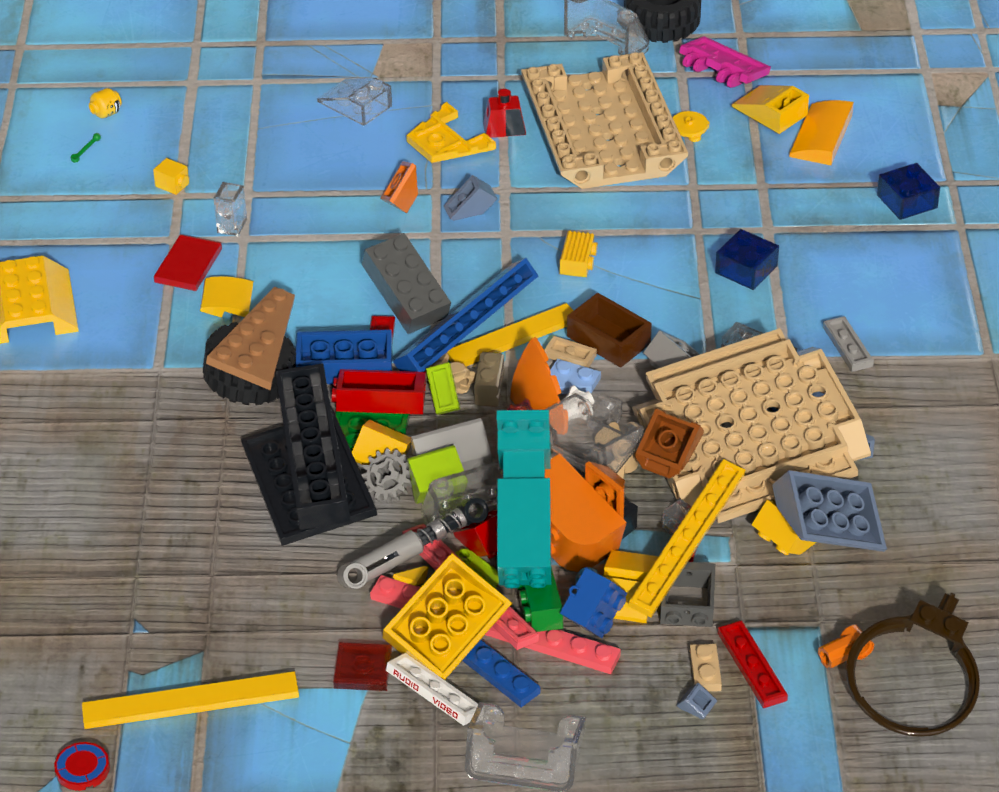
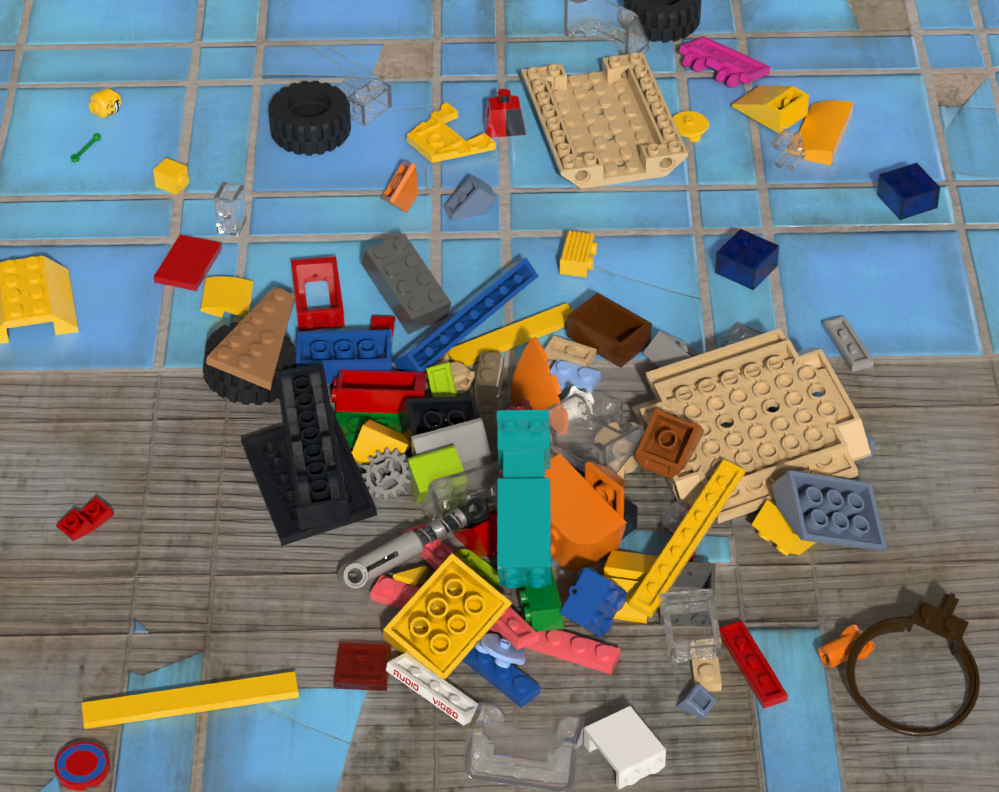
none -> red slope [56,497,114,541]
none -> black tyre [268,81,351,156]
none -> red piece [291,256,345,332]
none -> black slope [398,396,479,443]
none -> light blue piece [475,633,526,668]
none -> white panel [584,706,666,789]
none -> clear window [659,588,722,663]
none -> clear tile [772,129,806,171]

